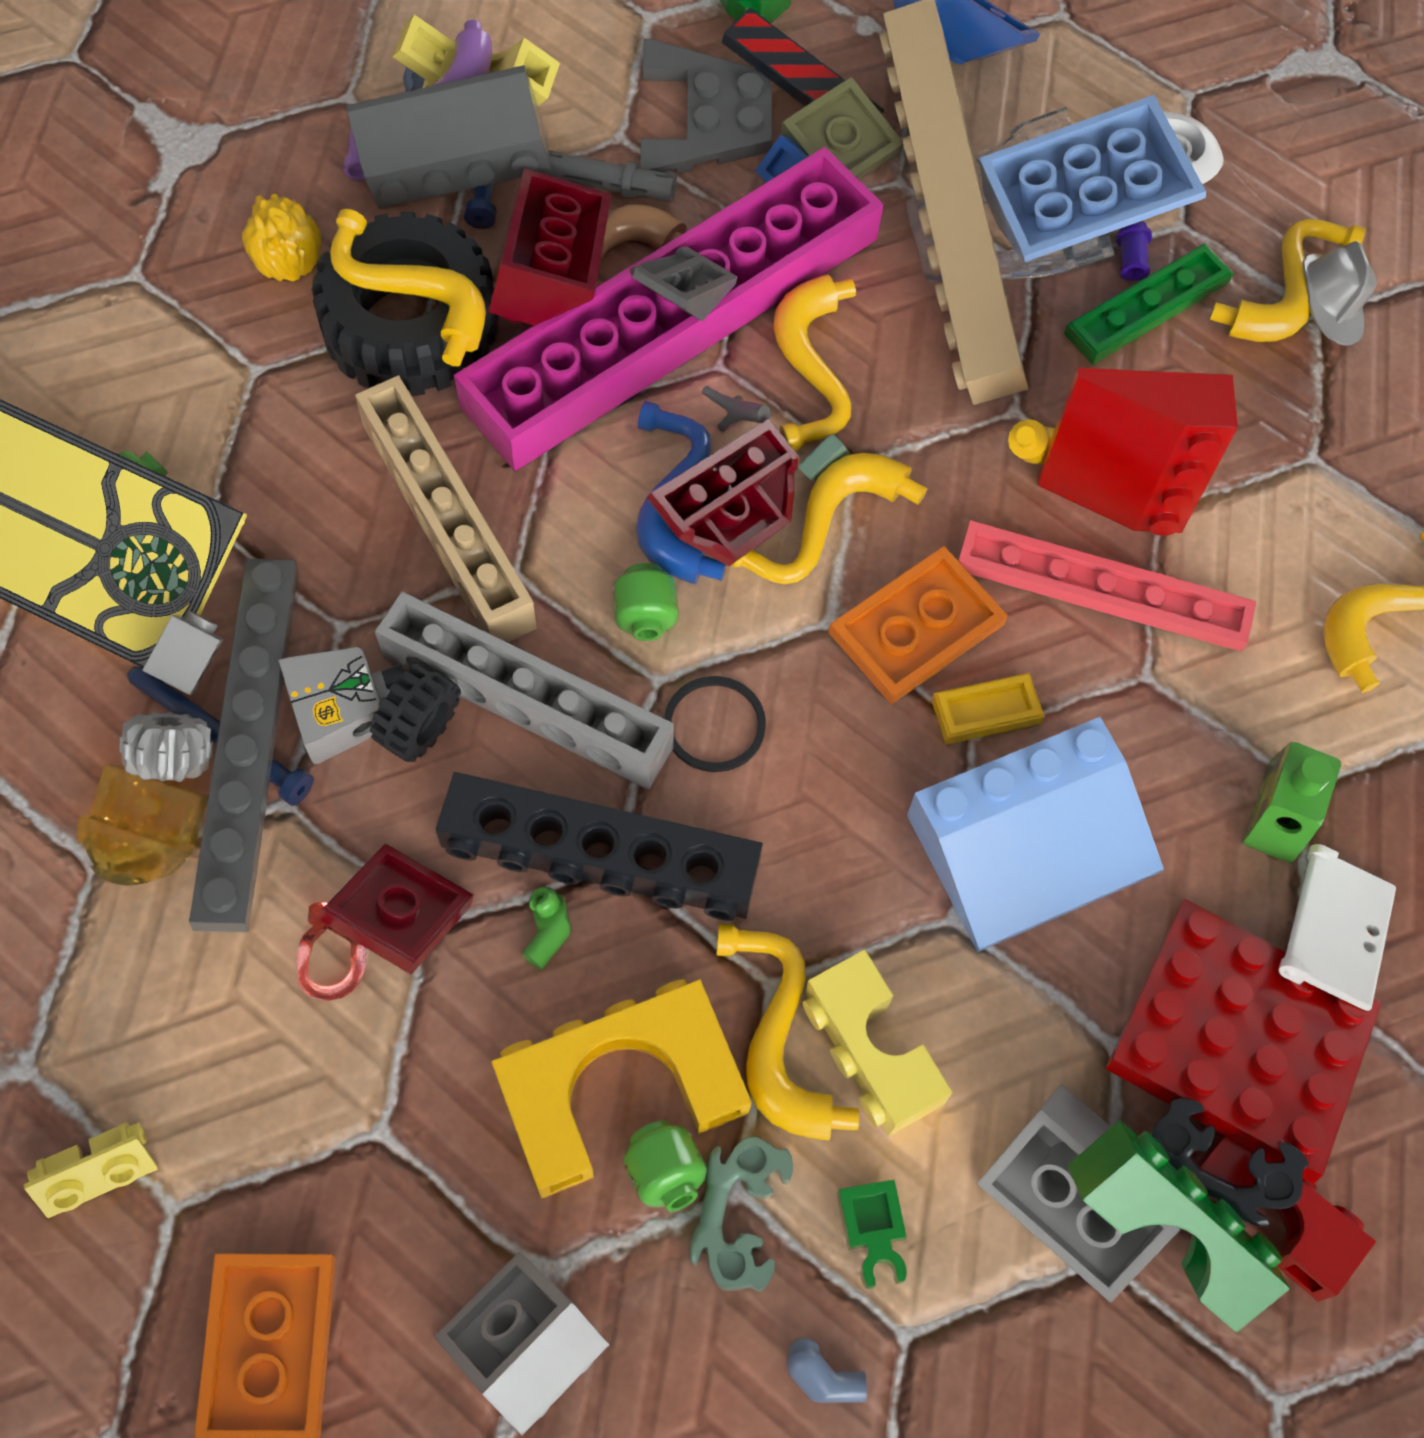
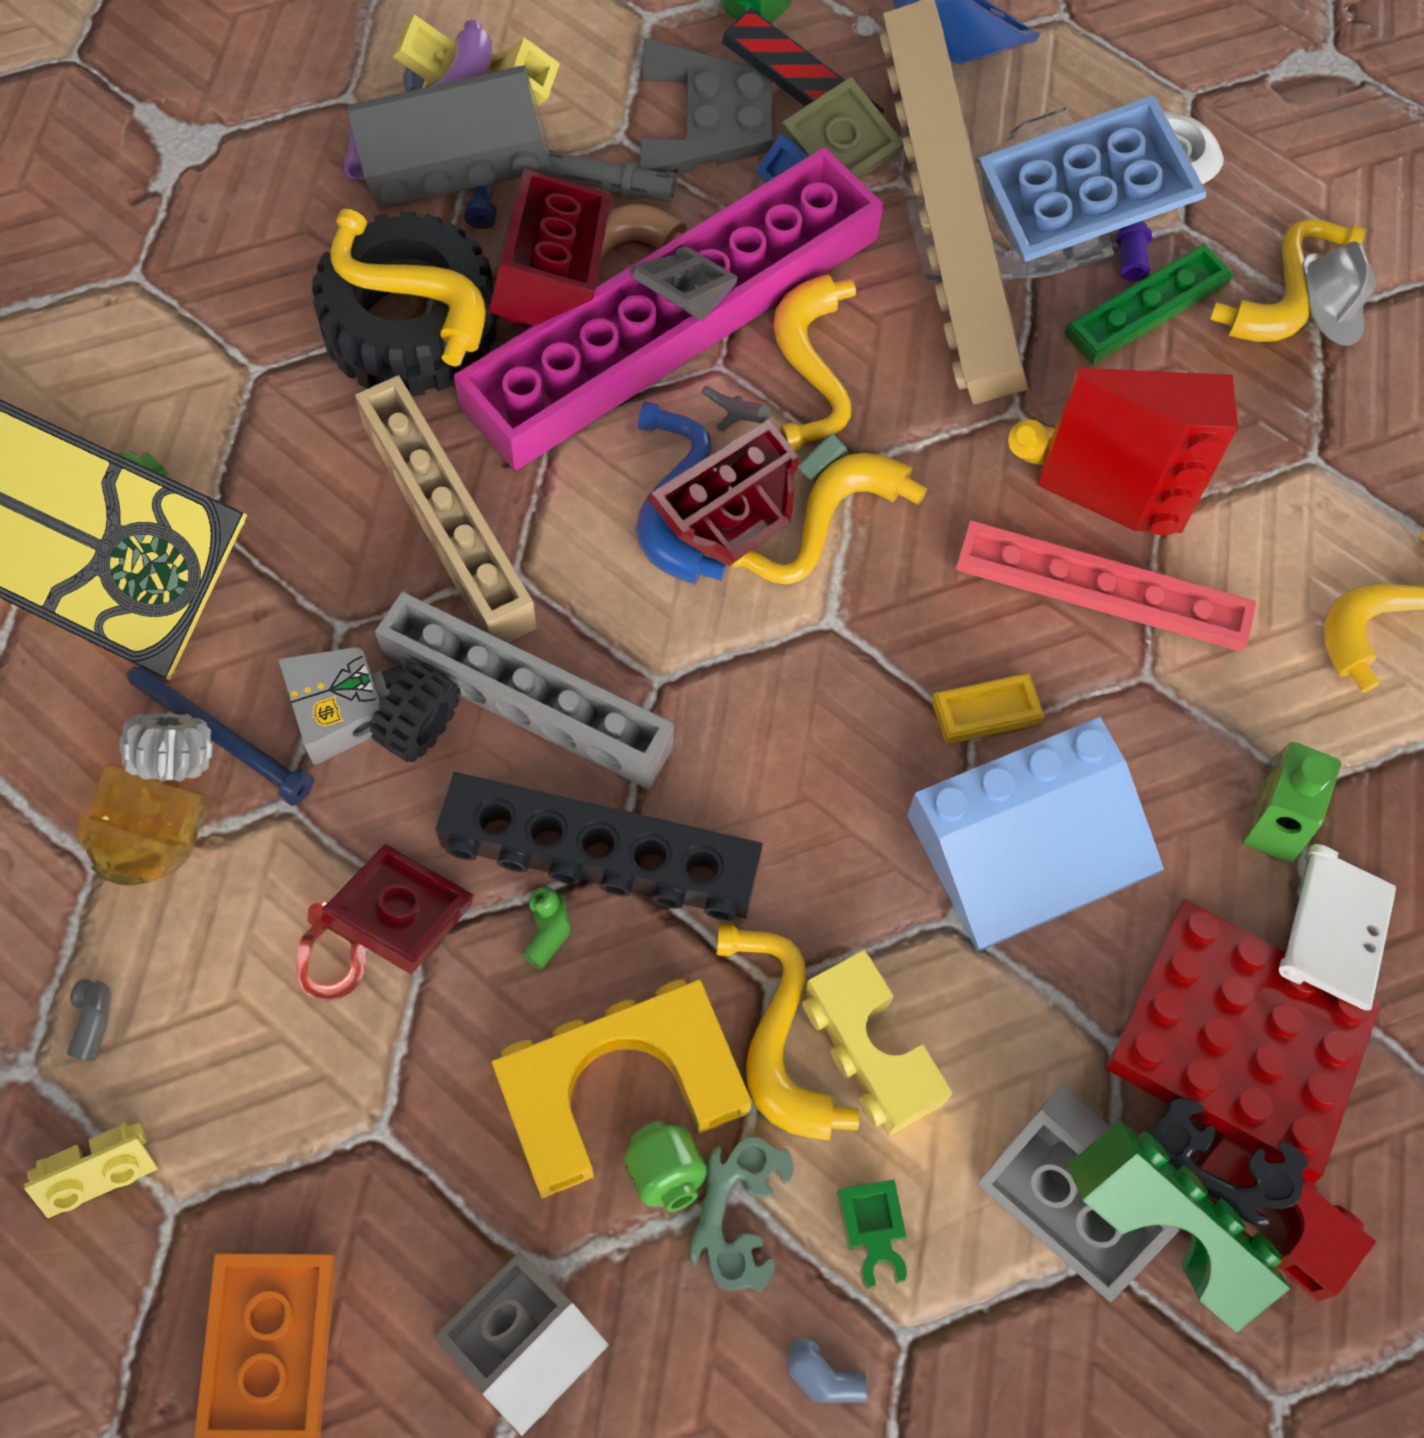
light grey brick [142,611,224,695] -> none
dark grey plate [189,559,299,932] -> none
yellow hair [241,194,323,282] -> none
bright green head [613,563,679,641] -> none
black piece [664,676,766,772] -> none
orange plate [828,546,1008,705] -> none
none -> dark grey arm [67,979,112,1061]

